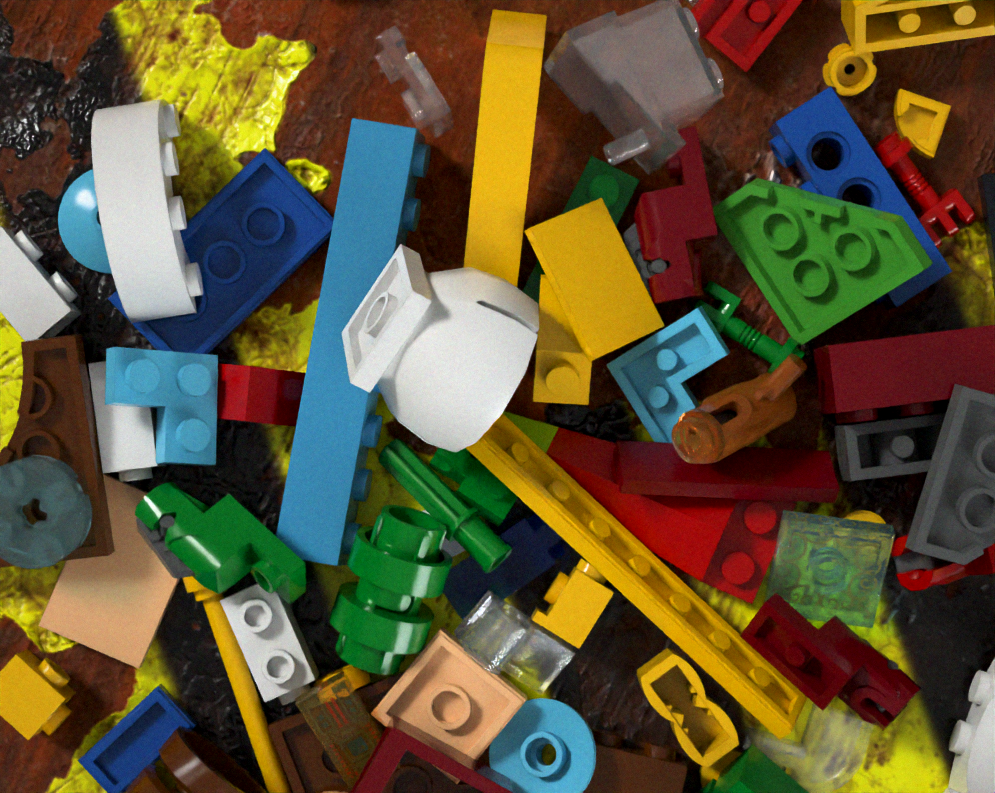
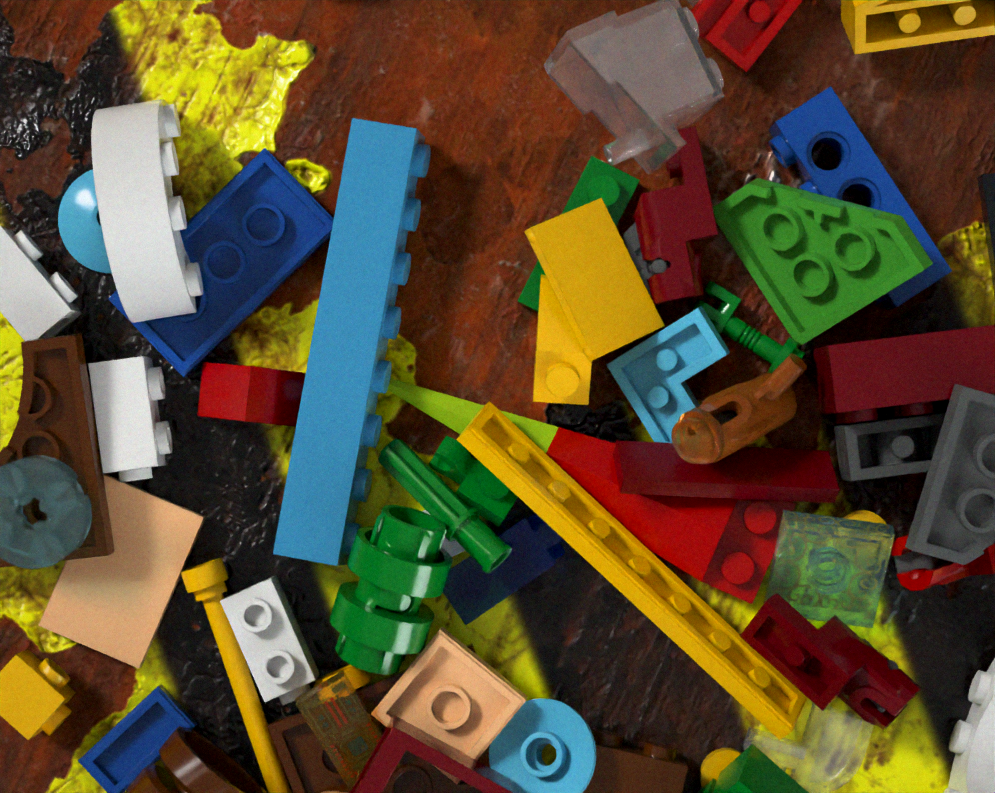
medium azure plate [105,347,218,466] -> none
green plate [135,482,306,604] -> none
white plate [341,244,539,452] -> none
clear plate [374,25,454,138] -> none
clear plate [454,590,575,695] -> none
yellow beam [464,9,547,287] -> none
yellow brick [531,558,614,649] -> none
yellow brick [637,647,739,768] -> none
yellow plate [822,43,877,96] -> none
red hinge [872,131,977,249] -> none
yellow tile [894,89,951,160] -> none

